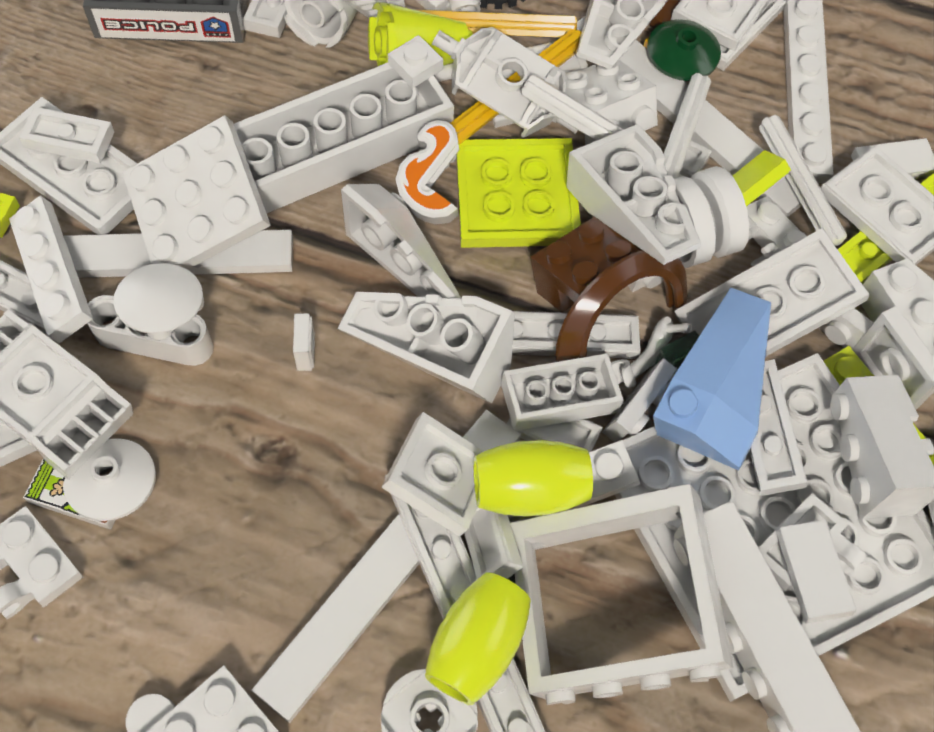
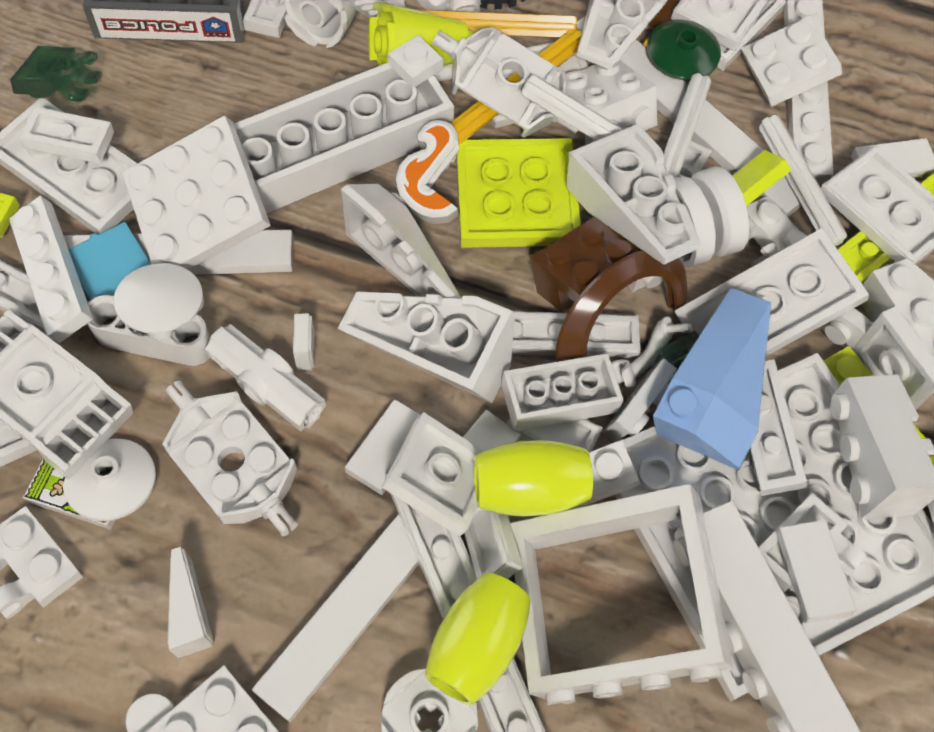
none -> clear green plate [10,46,101,102]
none -> medium azure piece [68,222,151,301]
none -> white plate [162,381,298,536]
none -> white slope [168,547,214,658]
none -> white piece [205,324,326,432]
none -> white tile [345,399,420,495]
none -> white plate [741,15,843,107]

